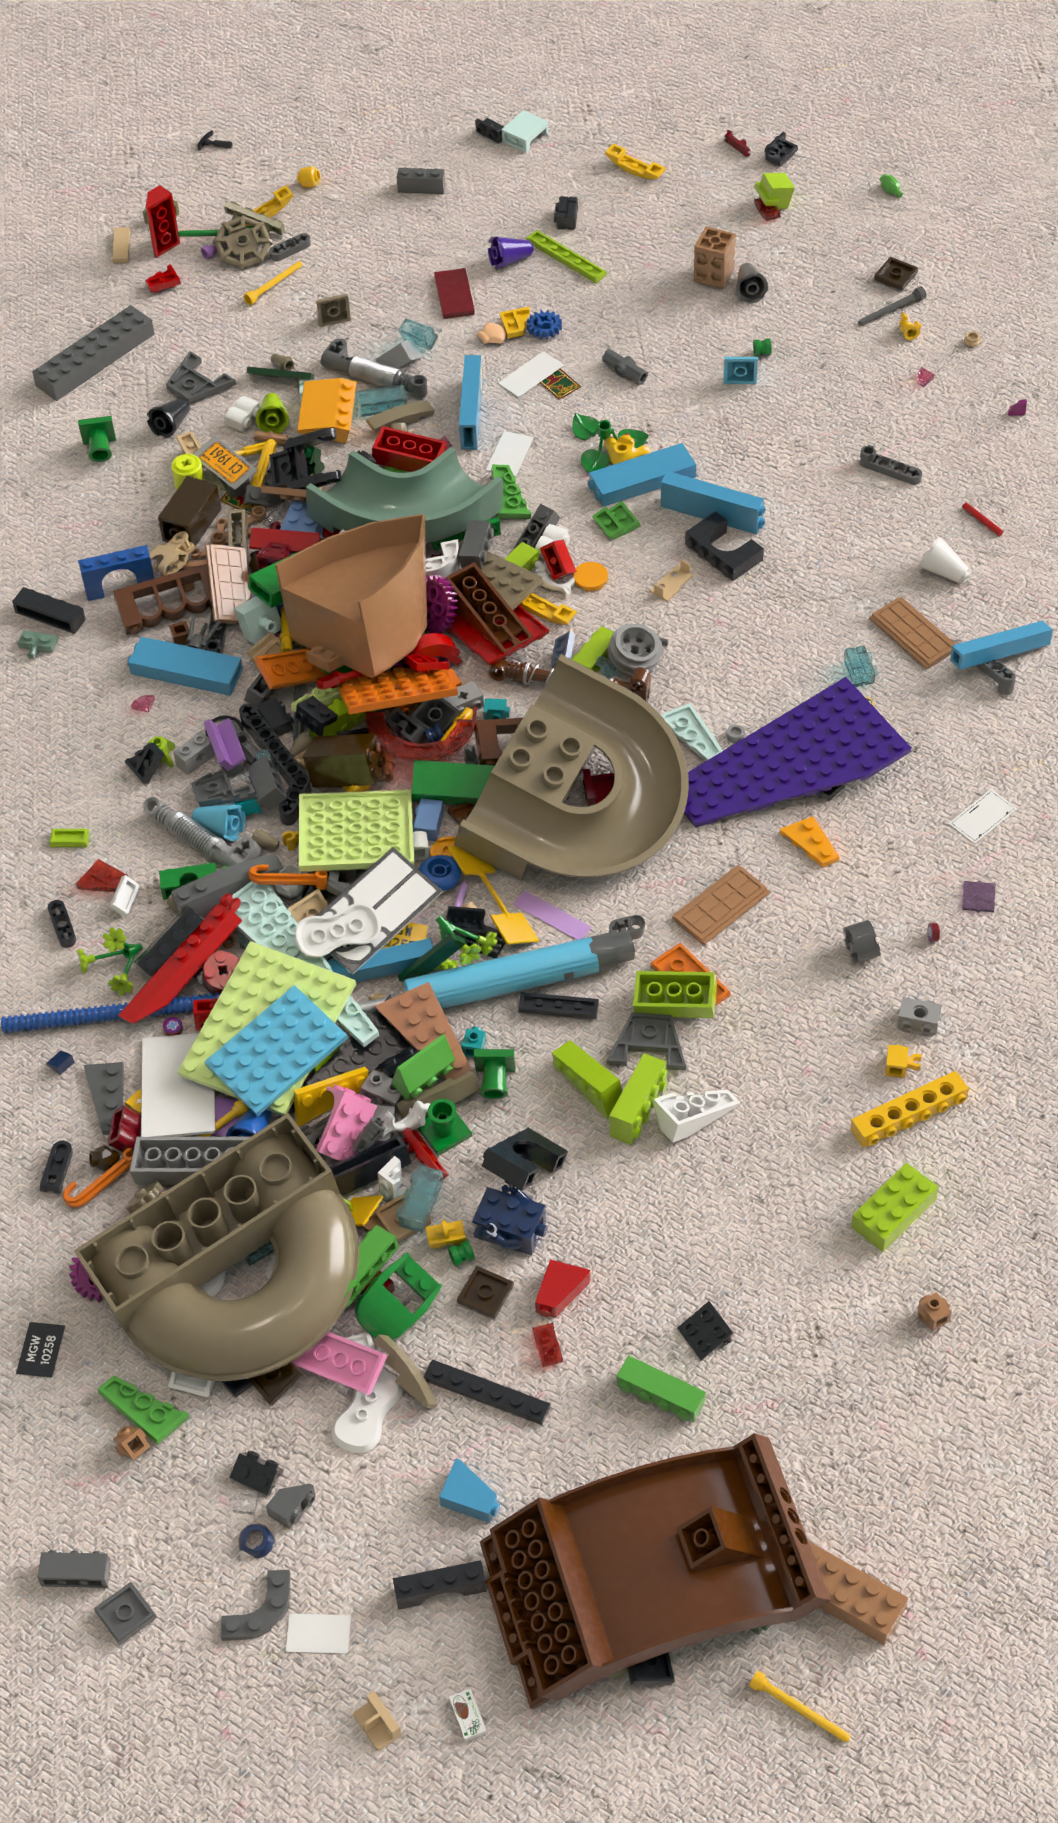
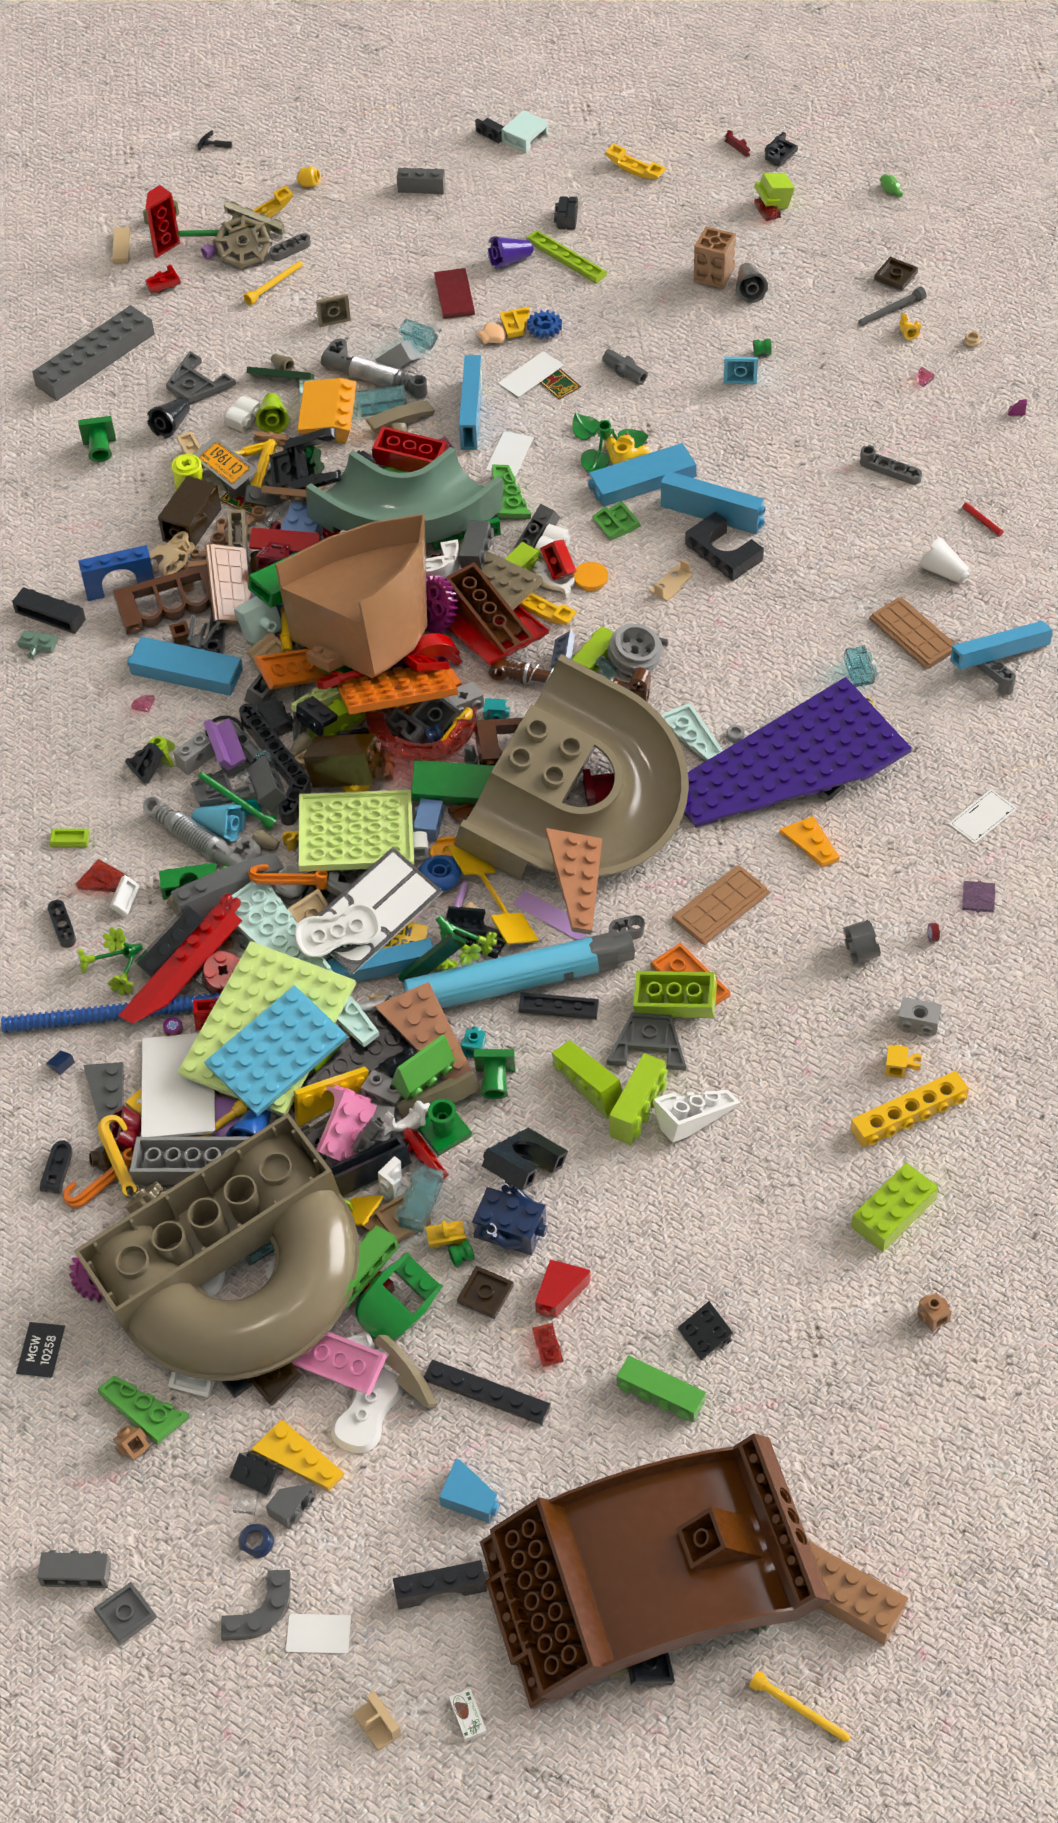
none -> yellow piece [98,1115,138,1199]
none -> green piece [198,772,277,831]
none -> yellow wing [251,1419,344,1491]
none -> nougat wing [545,828,602,935]

